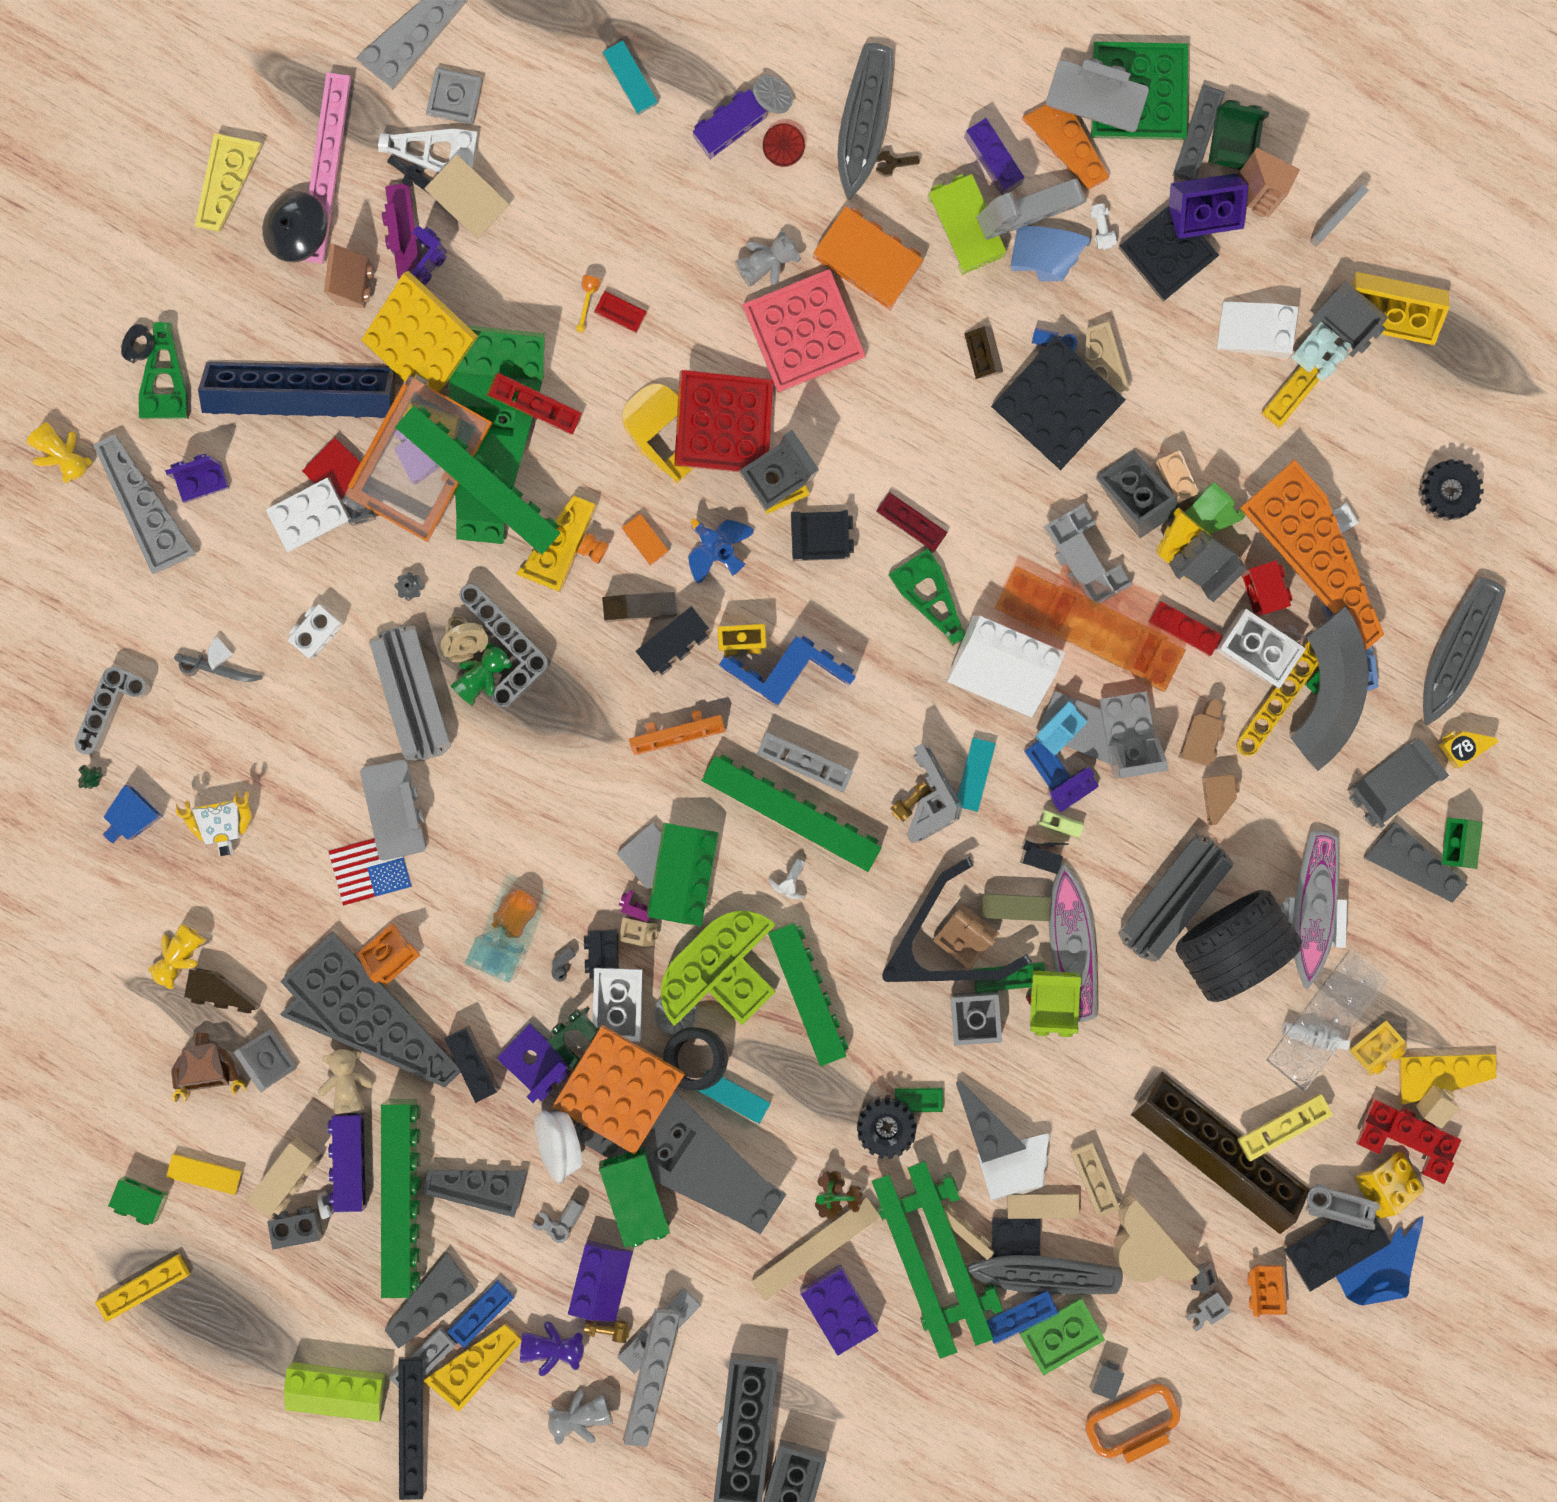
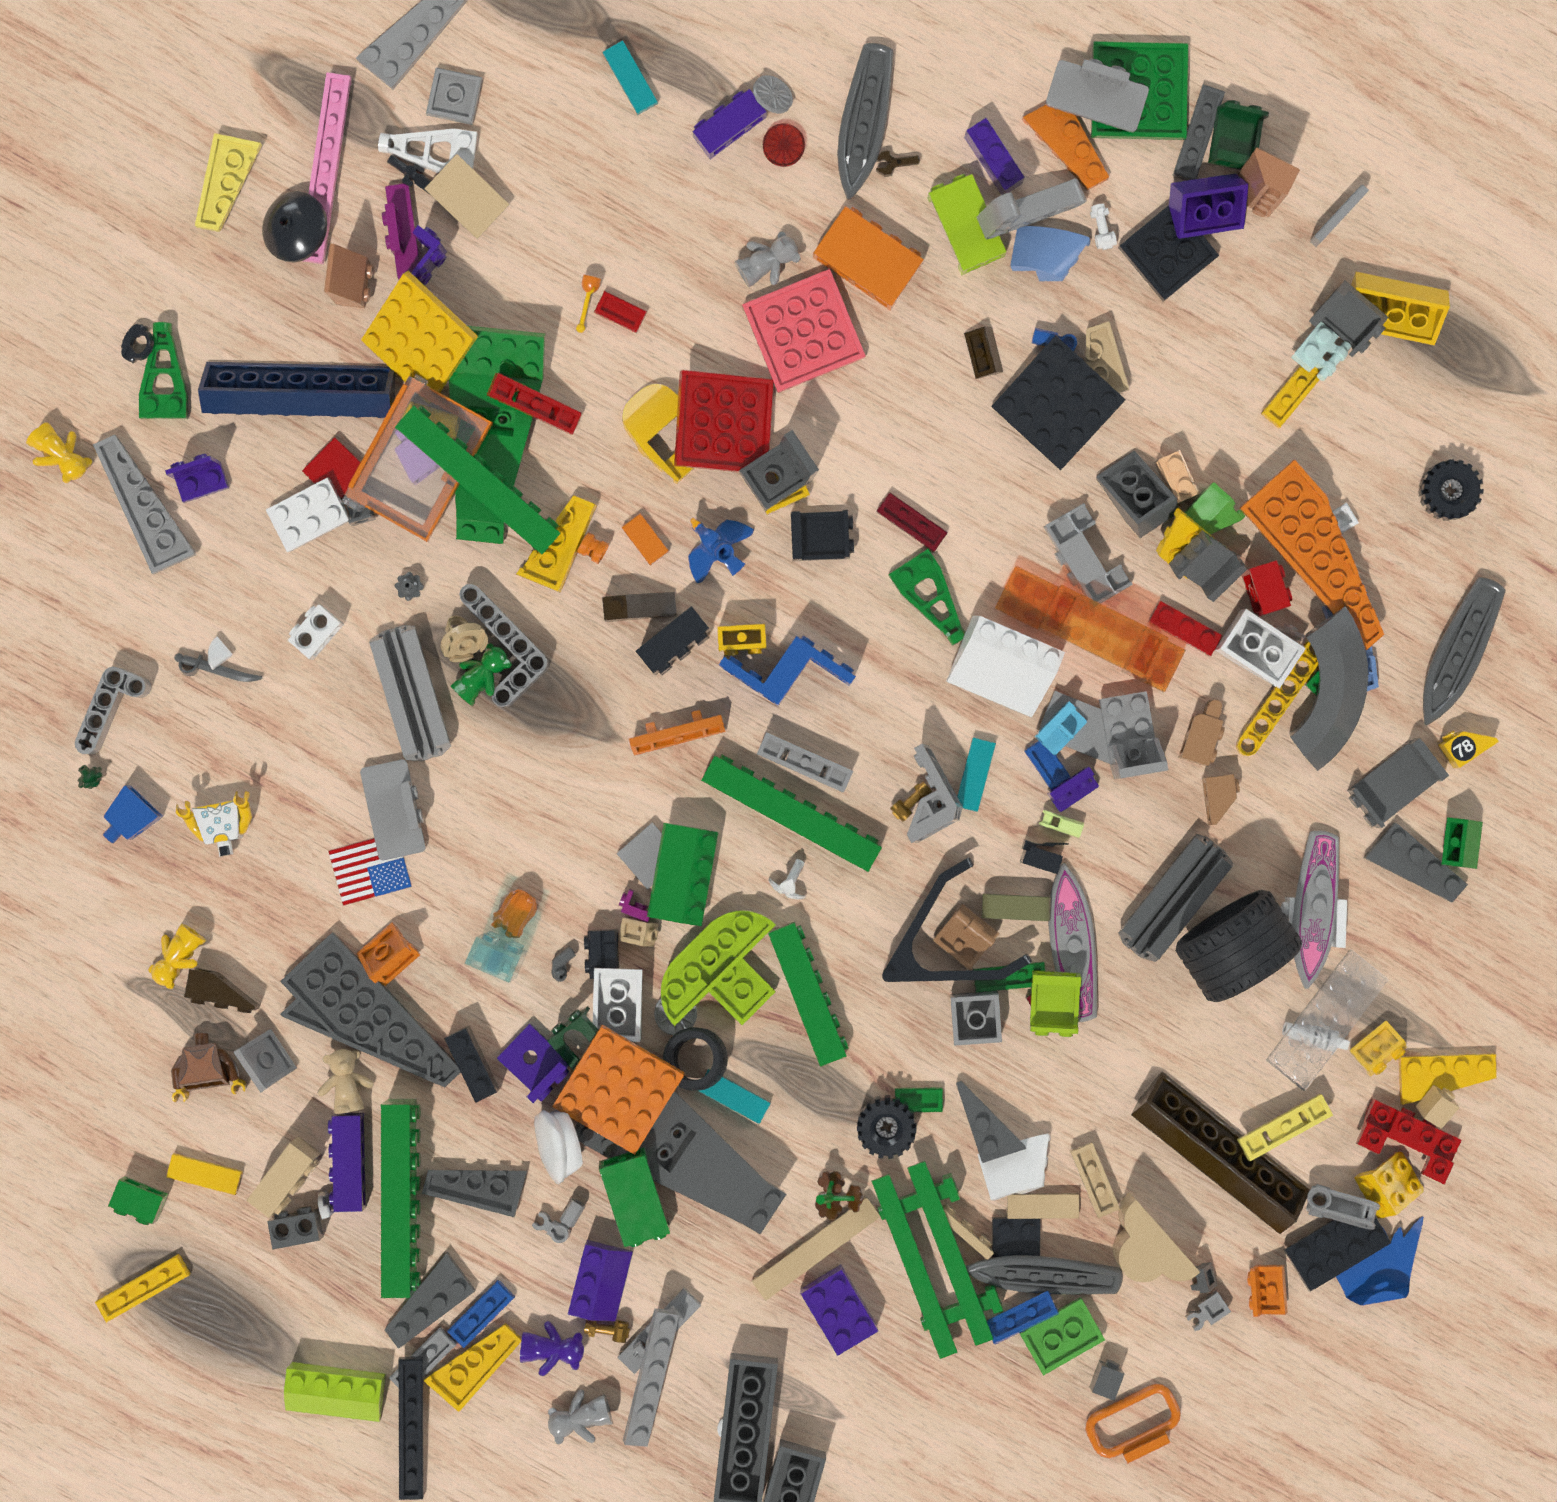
white slope [1216,302,1298,359] -> none

